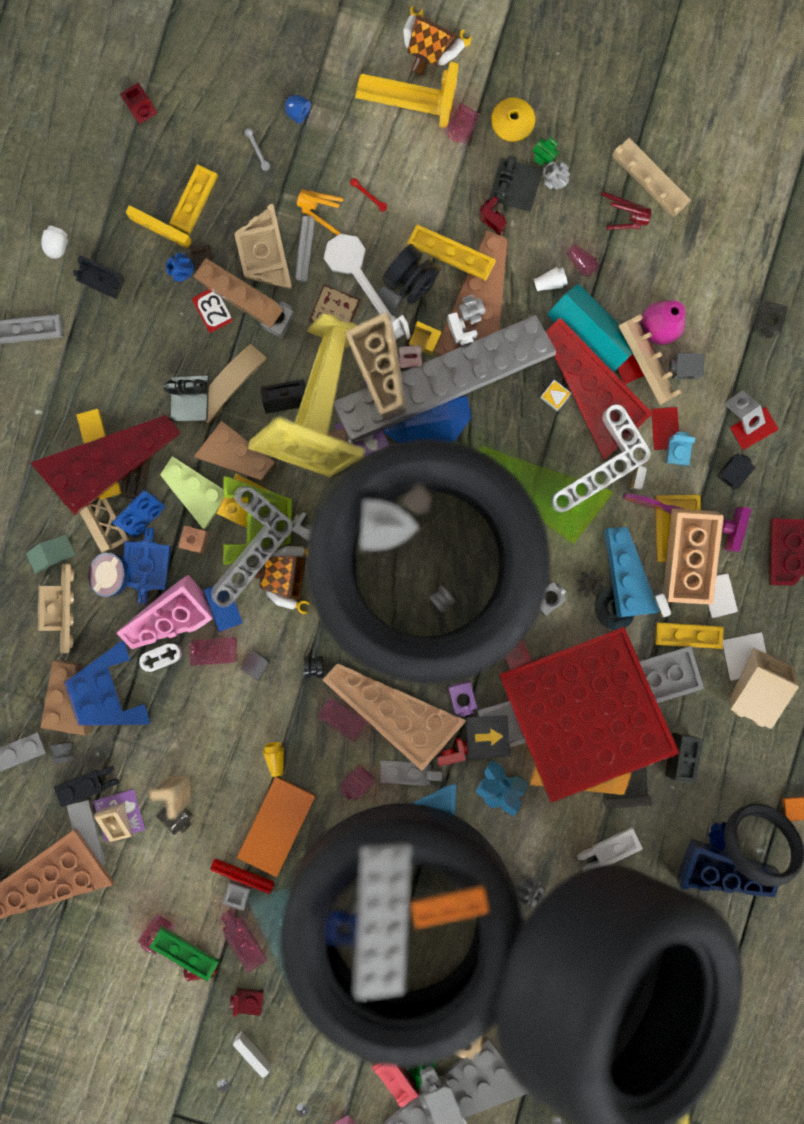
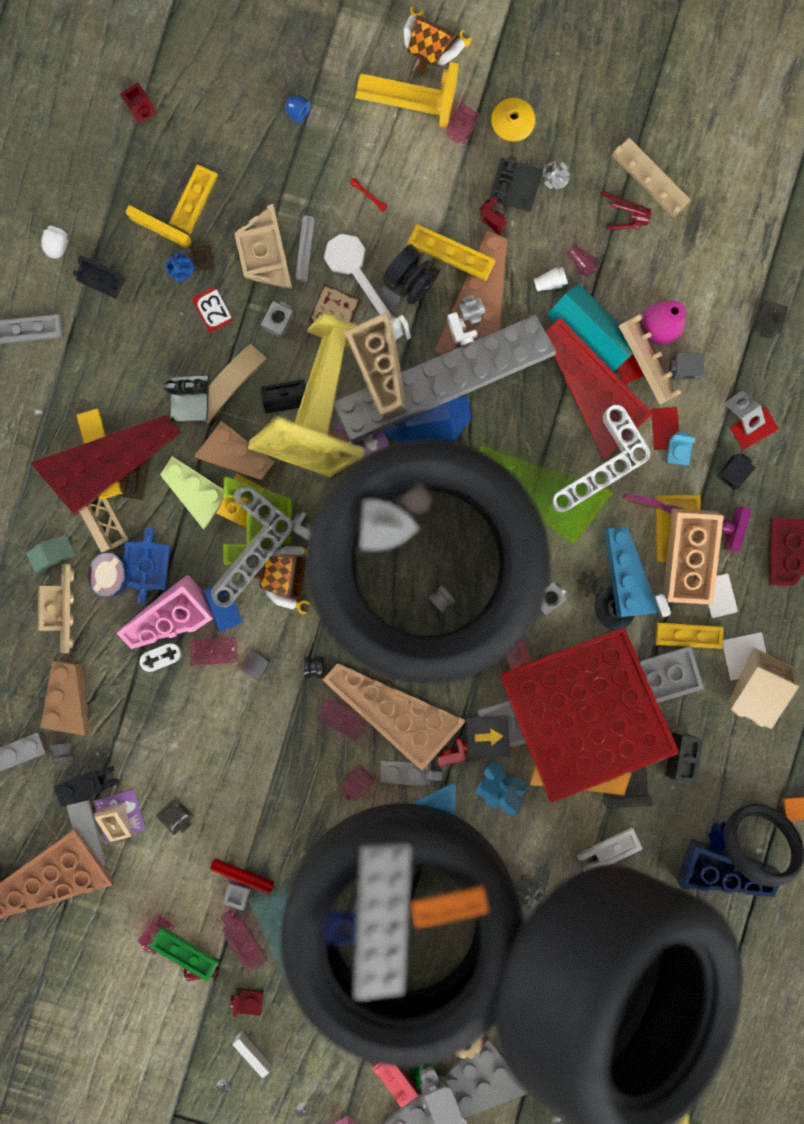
blue wing [64,641,150,725] -> none
blue hinge [112,490,166,538] -> none
tan fence [150,775,191,818] -> none
nougat brick [179,526,210,554] -> none
medium nougat brick [193,259,283,329] -> none
orange tile [237,777,316,877] -> none
light grey hinge [244,128,270,171] -> none
yellow cone [262,742,285,777] -> none
light orange plant [297,189,343,236] -> none
bracket [399,345,422,370] -> none
yellow panel [409,321,442,356] -> none
medium lavender brick [448,681,477,716] -> none
green gear [532,137,560,166] -> none
tile [540,380,572,411] -> none
white tile [630,466,647,491] -> none

